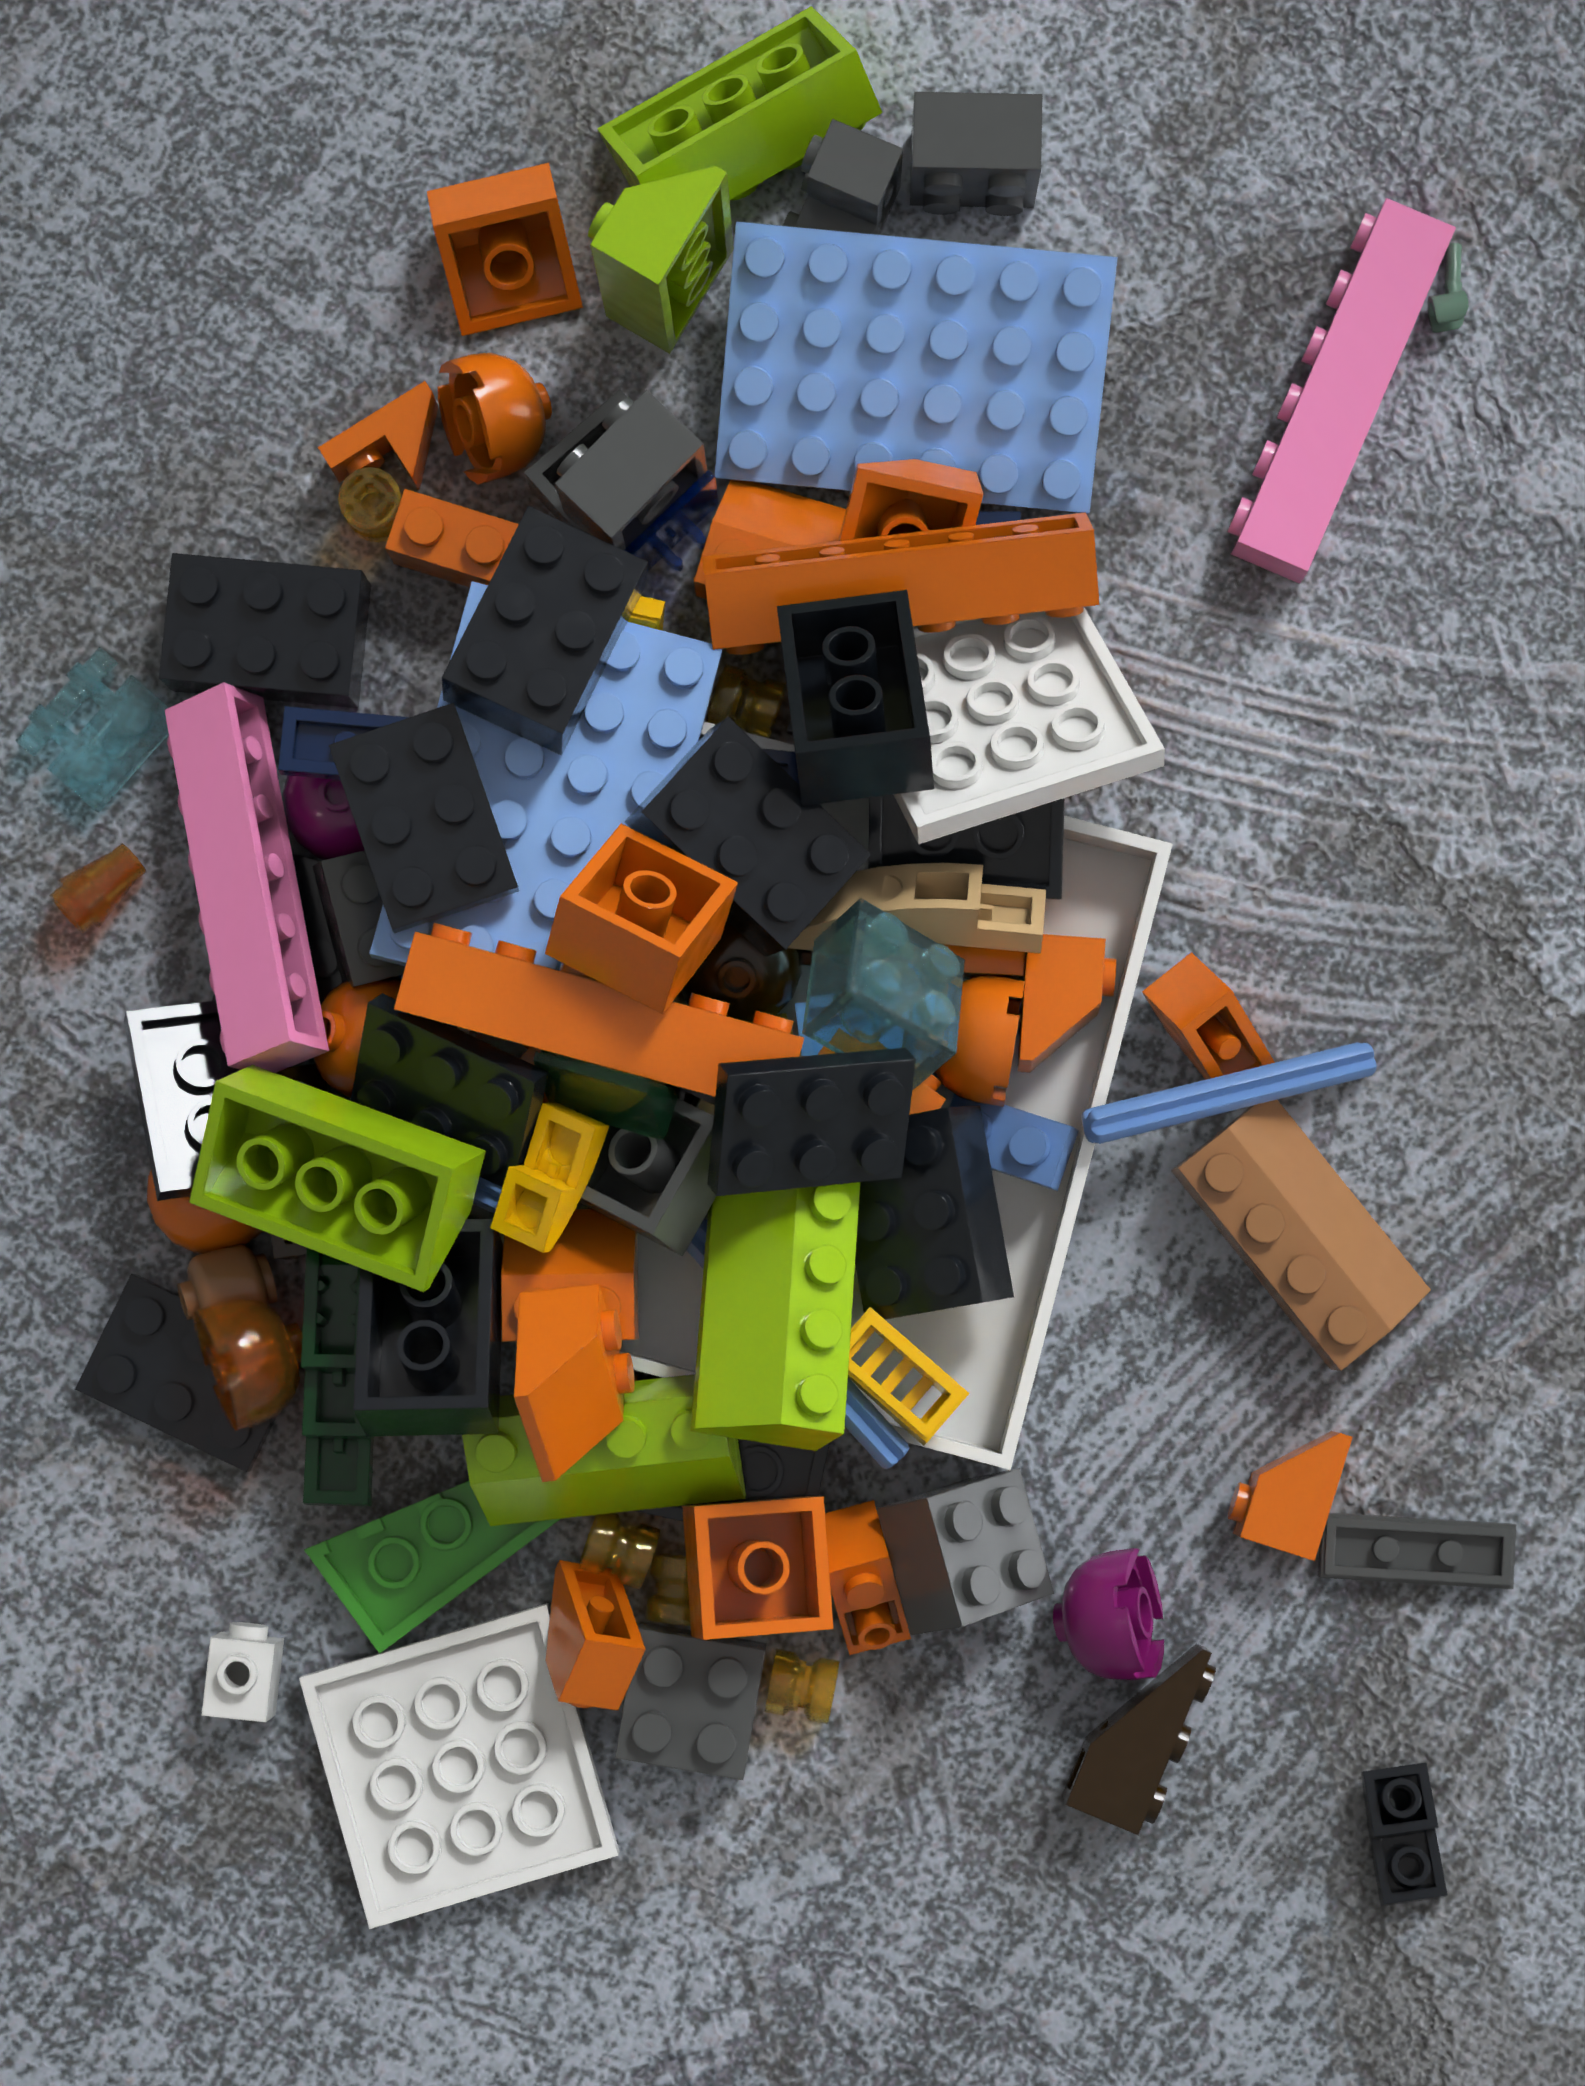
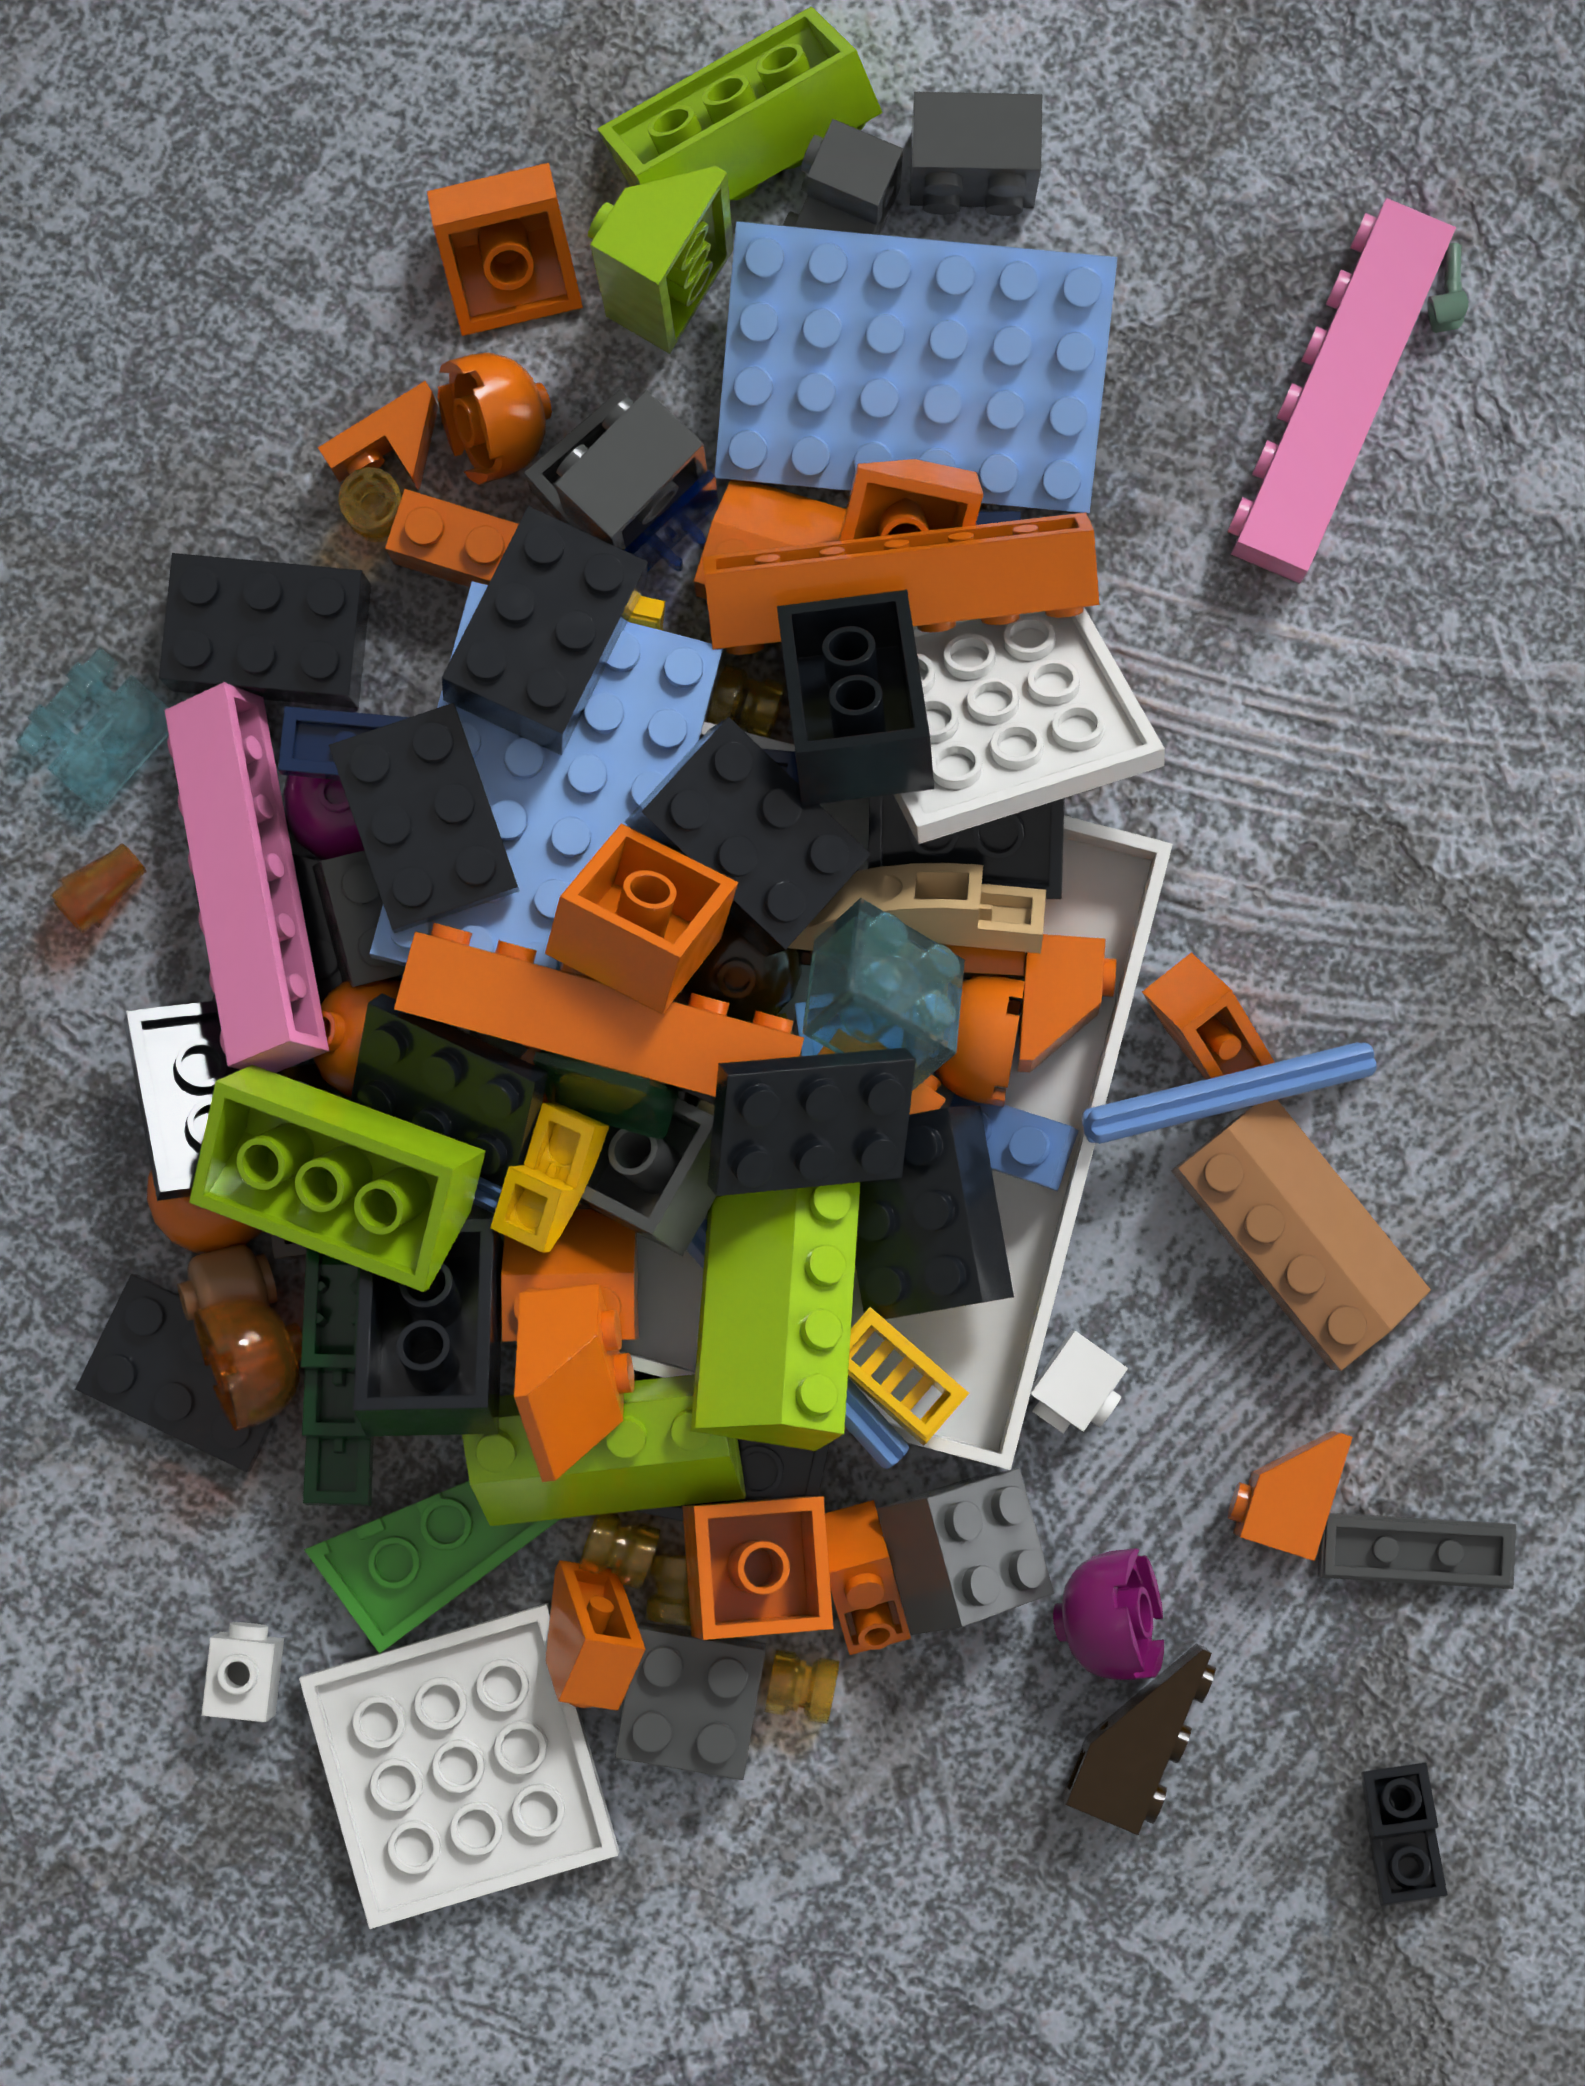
none -> white brick [1030,1330,1128,1434]

